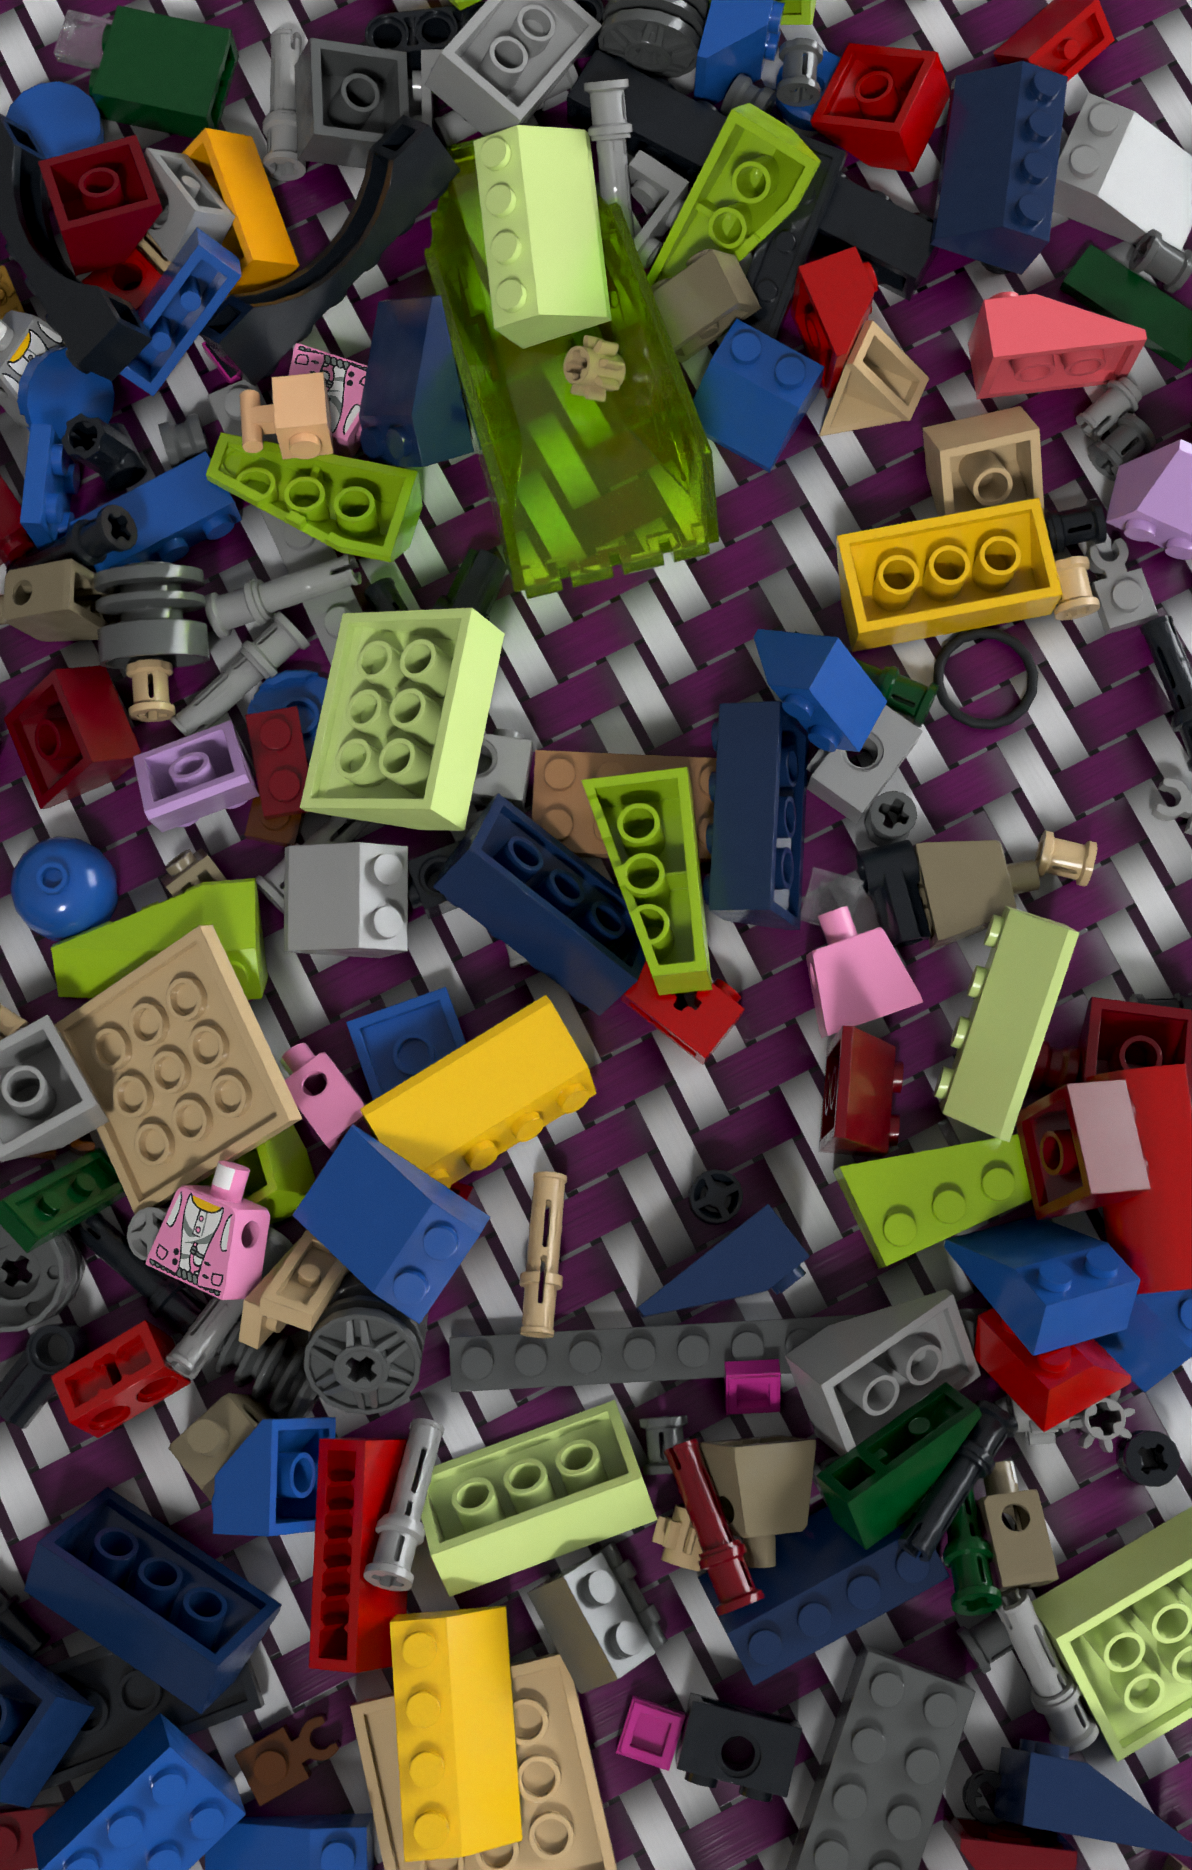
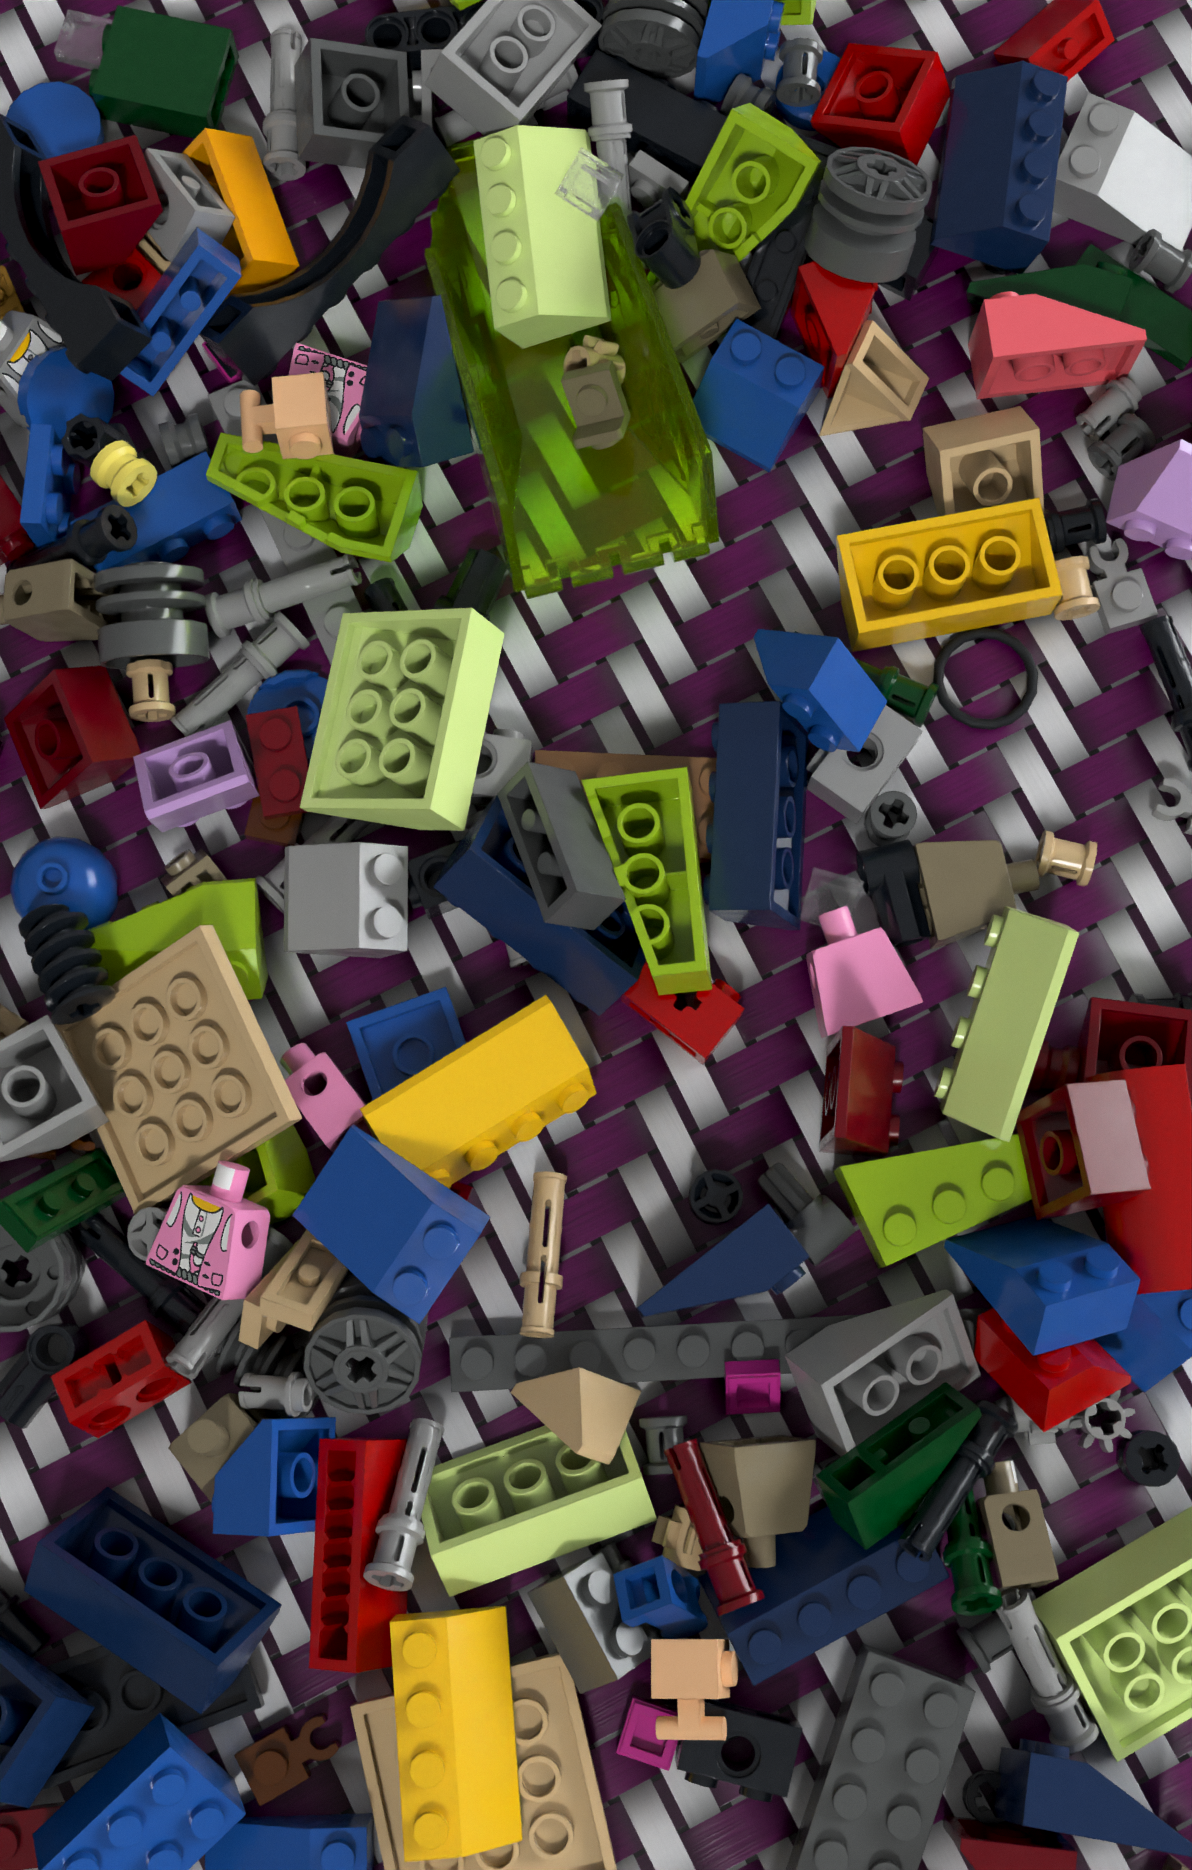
none -> black piece [18,904,116,1025]
none -> light yellow wheel [90,440,157,507]
none -> light grey pin [238,1372,314,1417]
none -> dark grey brick [497,761,626,930]
none -> tan slope [510,1367,641,1465]
none -> clear tile [555,147,624,221]
none -> dark tan bracket [561,361,631,450]
none -> blue leg [613,1555,708,1639]
none -> black piece [627,187,701,289]
none -> light nougat brick [651,1639,738,1741]
none -> dark grey axle [758,1162,856,1267]
none -> dark grey wheel [804,147,932,283]
none -> dark green slope [967,261,1133,321]

